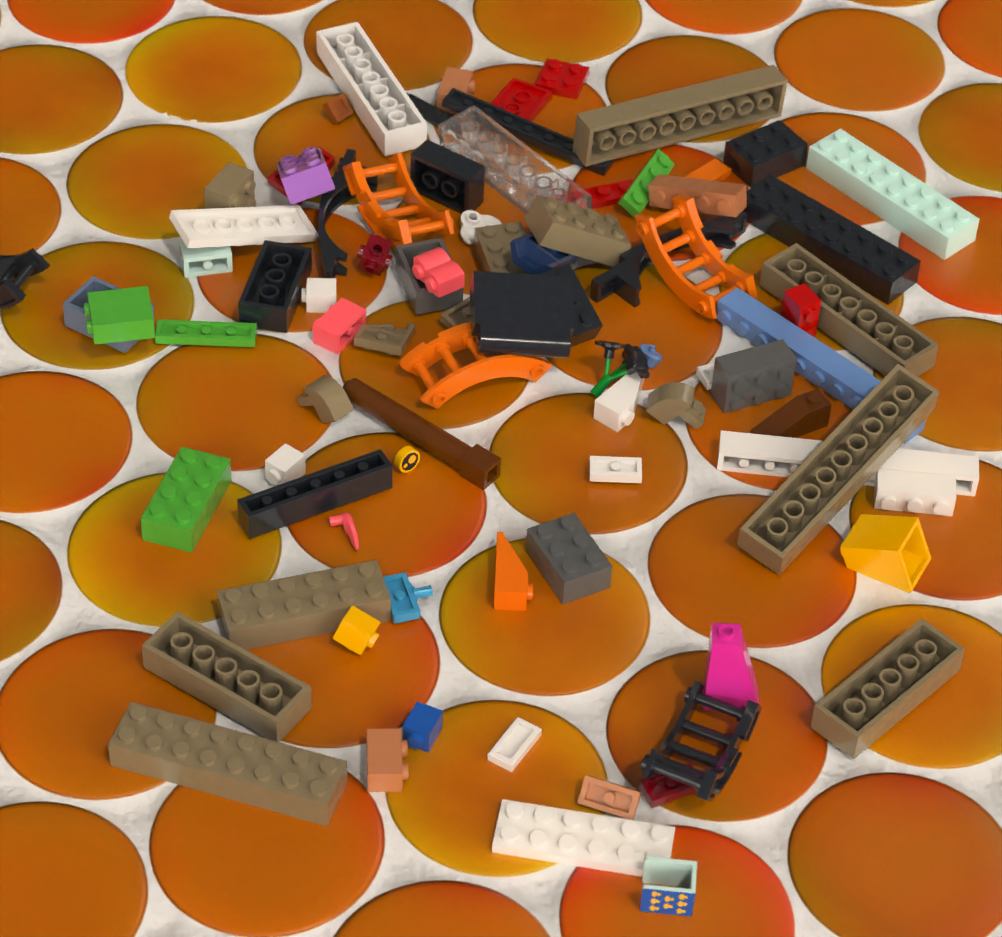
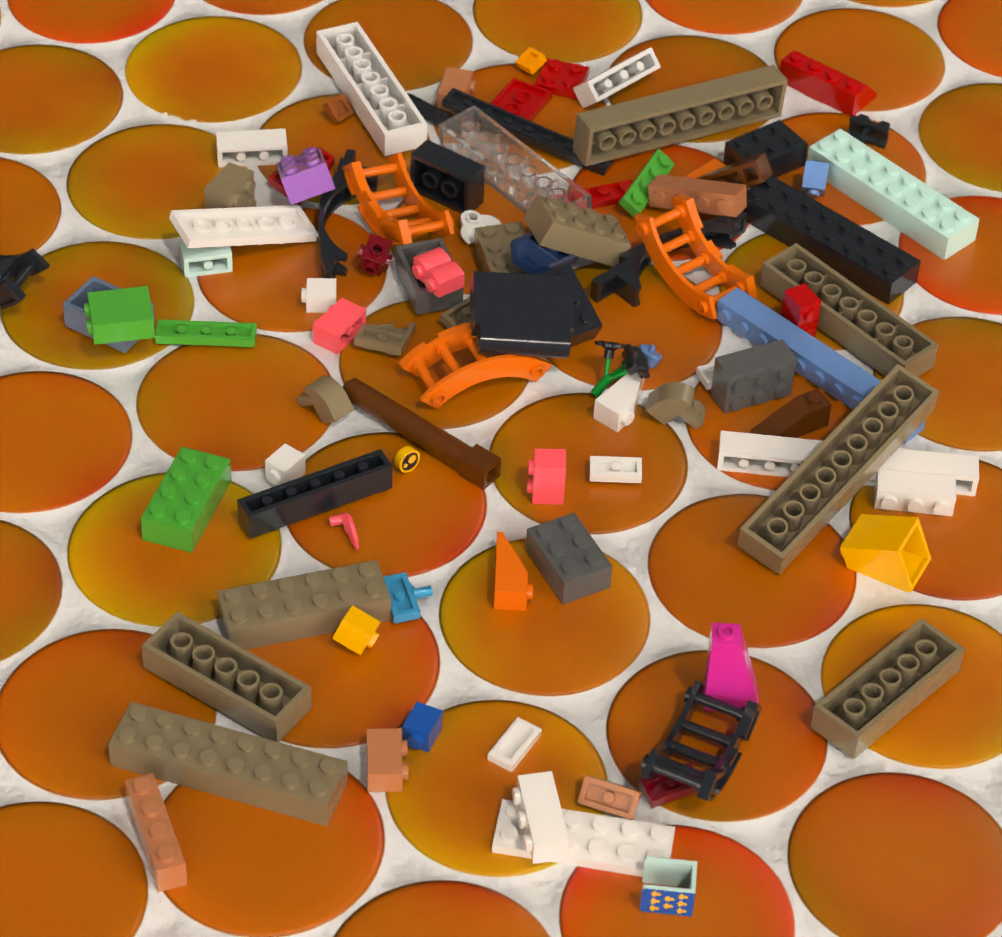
black brick [238,240,312,333] -> none
none -> nougat brick [125,773,187,893]
none -> white brick [216,129,288,167]
none -> white brick [512,771,570,864]
none -> light orange plate [515,47,547,75]
none -> coral brick [527,448,566,505]
none -> white brick [573,47,661,108]
none -> reddish brown slope [696,152,773,188]
none -> red slope [780,50,877,117]
none -> medium blue brick [801,160,829,198]
none -> black hips [848,114,890,149]

